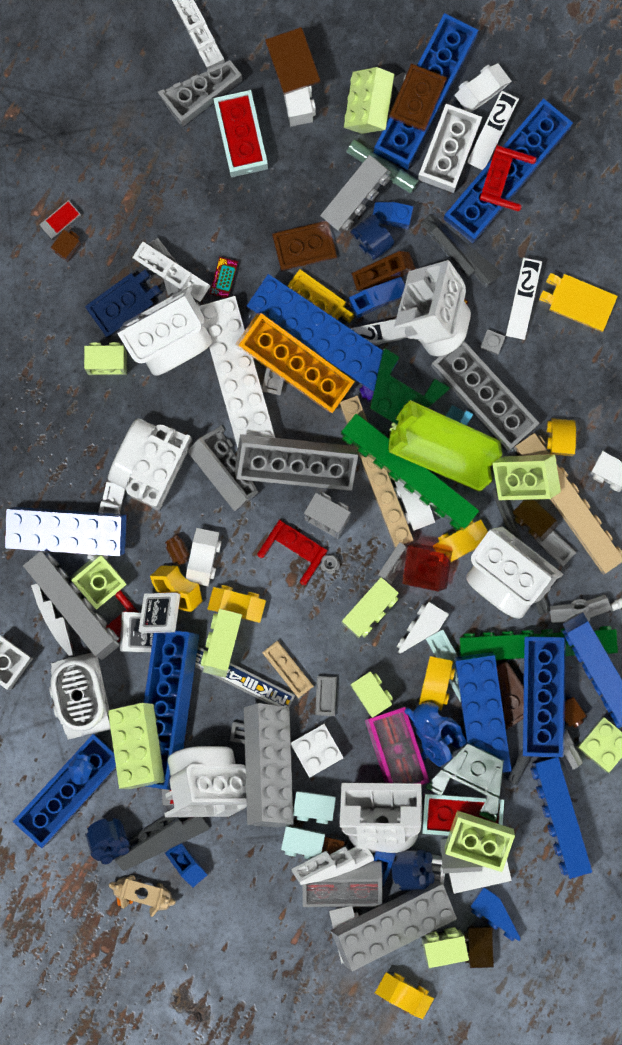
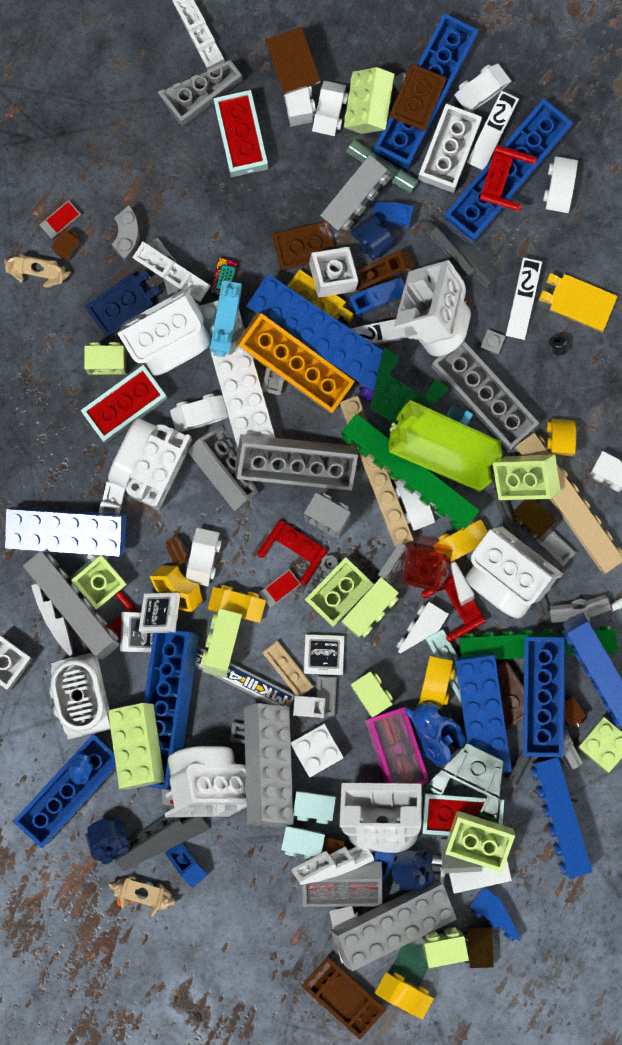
none -> tan piece [4,253,70,289]
none -> red brick [80,365,168,444]
none -> light grey brick [112,205,140,263]
none -> white brick [170,394,228,432]
none -> medium azure brick [210,280,242,357]
none -> red tile [259,569,301,608]
none -> white brick [293,696,325,718]
none -> reddish brown slope [301,956,386,1040]
none -> tile [304,634,344,675]
none -> yellowish green brick [305,557,374,627]
none -> white brick [309,247,358,298]
none -> white brick [312,81,348,136]
none -> clear green piece [390,943,428,986]
none -> red plate [421,575,486,642]
none -> white slope [451,562,474,606]
none -> white brick [543,156,578,213]
none -> black piece [549,334,569,356]

